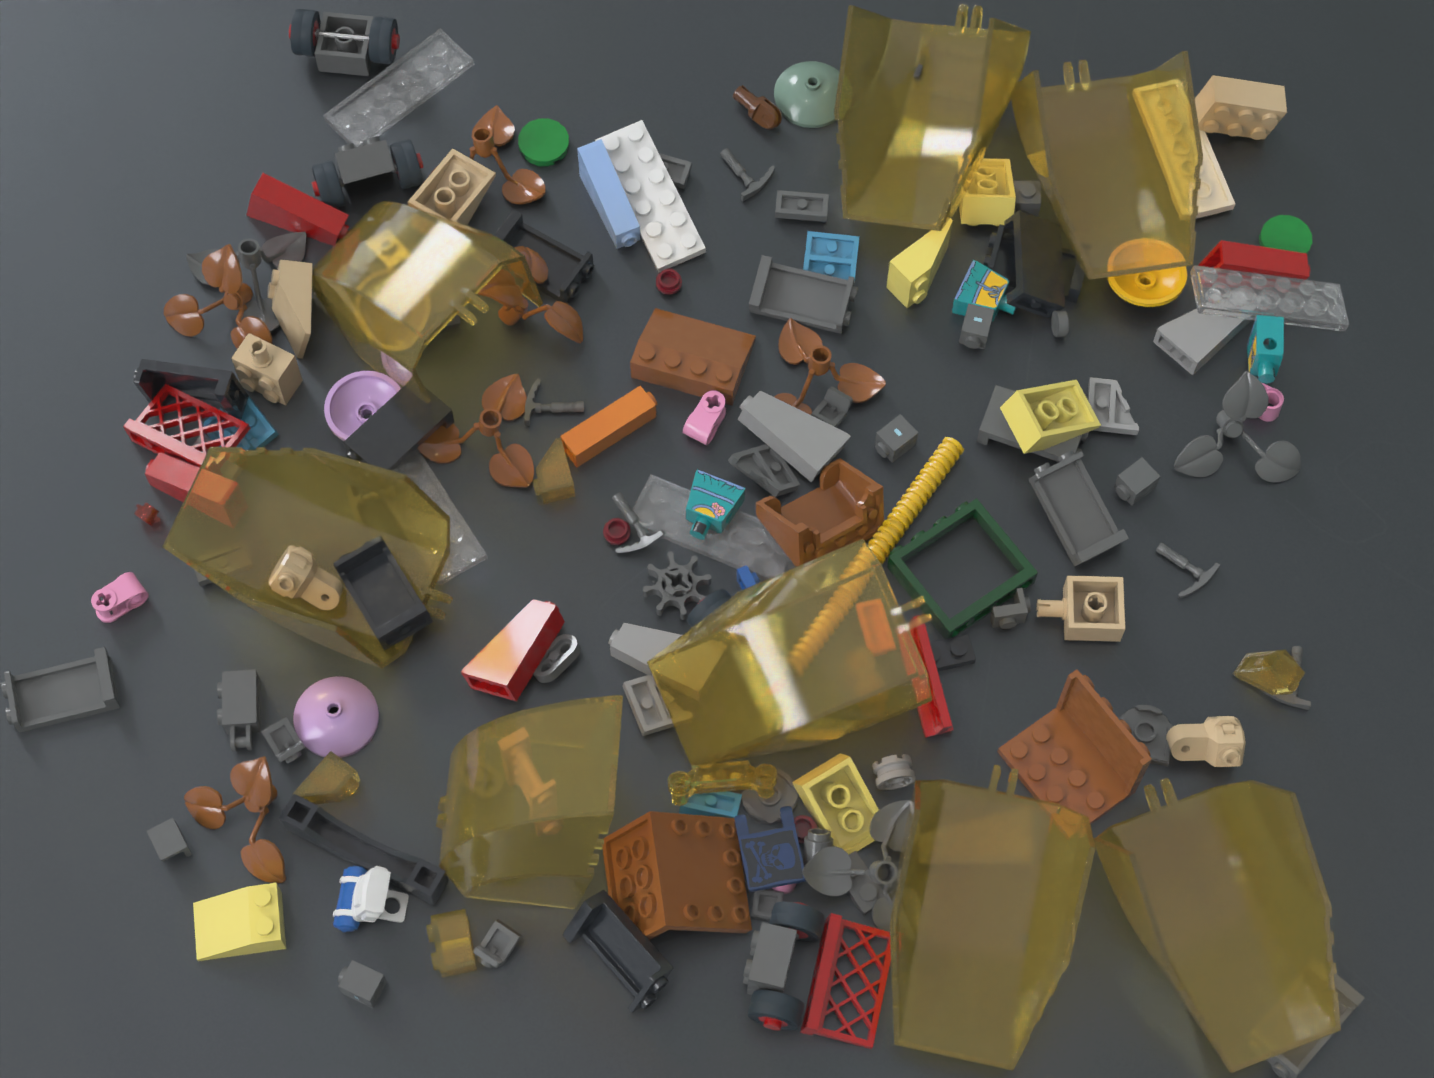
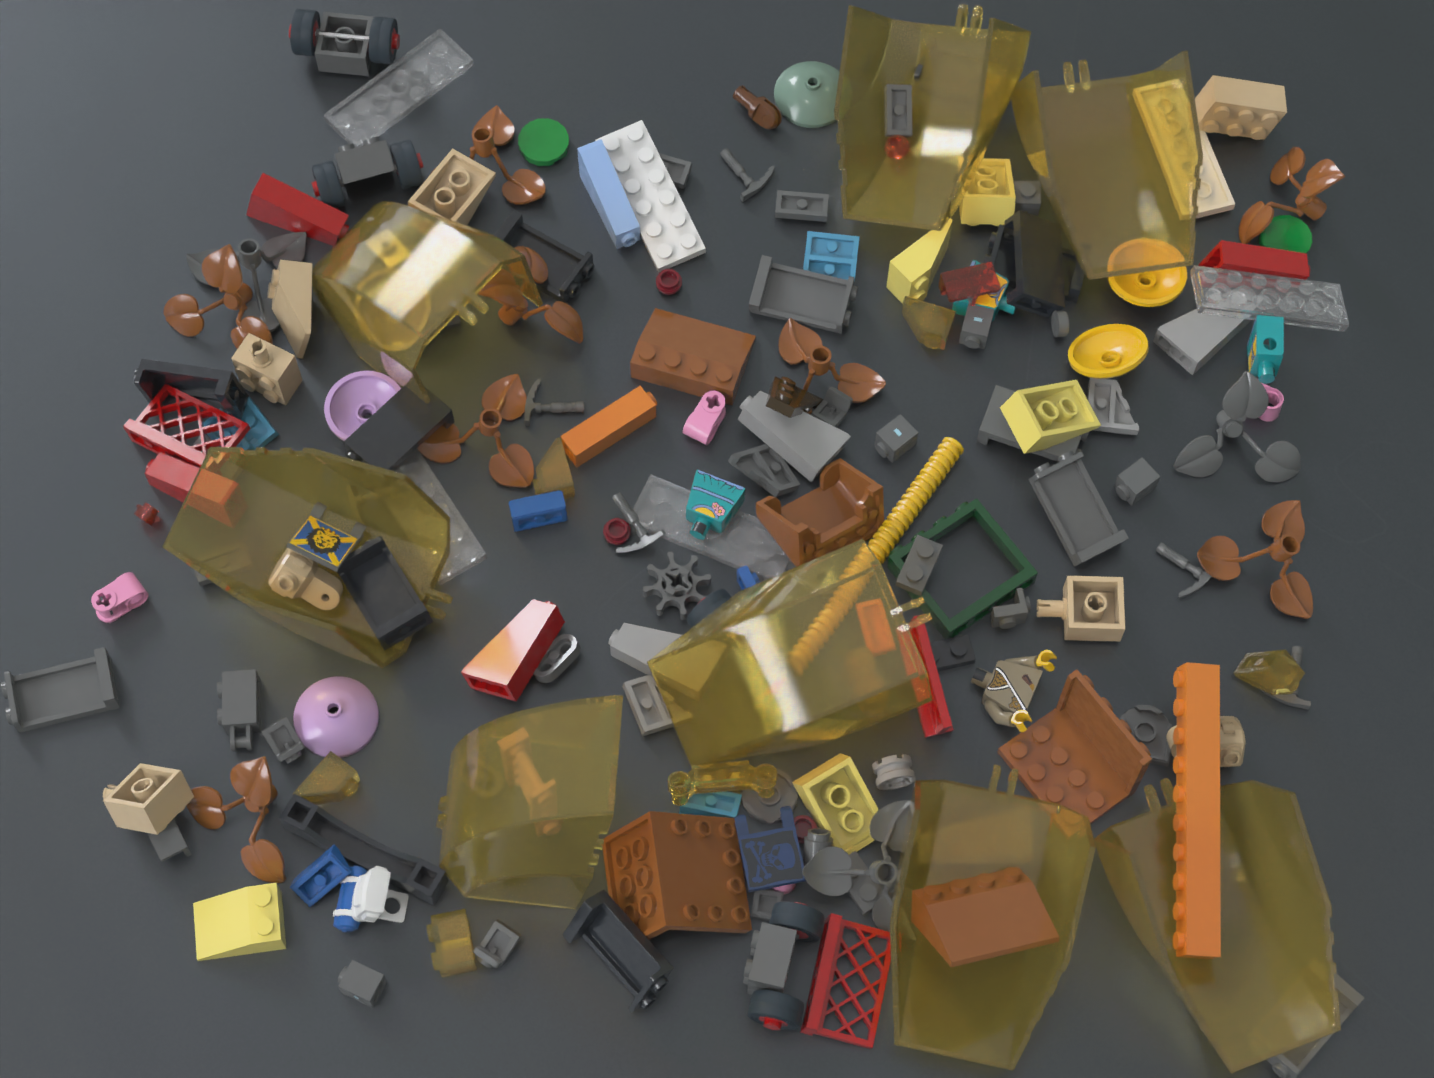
none -> tan brick [103,763,194,835]
none -> flag [286,502,367,572]
none -> blue slope [290,844,352,907]
none -> blue slope [509,490,568,532]
none -> dark brown wing [765,376,823,418]
none -> dark grey plate [884,84,912,138]
none -> clear red plate [884,135,910,159]
none -> dark grey plate [895,535,943,596]
none -> clear yellow slope [902,296,956,350]
none -> dark orange slope [911,867,1059,967]
none -> clear red panel [938,261,1001,306]
none -> dark tan torso [971,650,1057,732]
none -> yellow dish [1068,324,1149,379]
none -> orange brick [1173,662,1221,959]
none -> dark orange plant [1197,500,1313,619]
none -> dark orange plant [1239,147,1345,244]

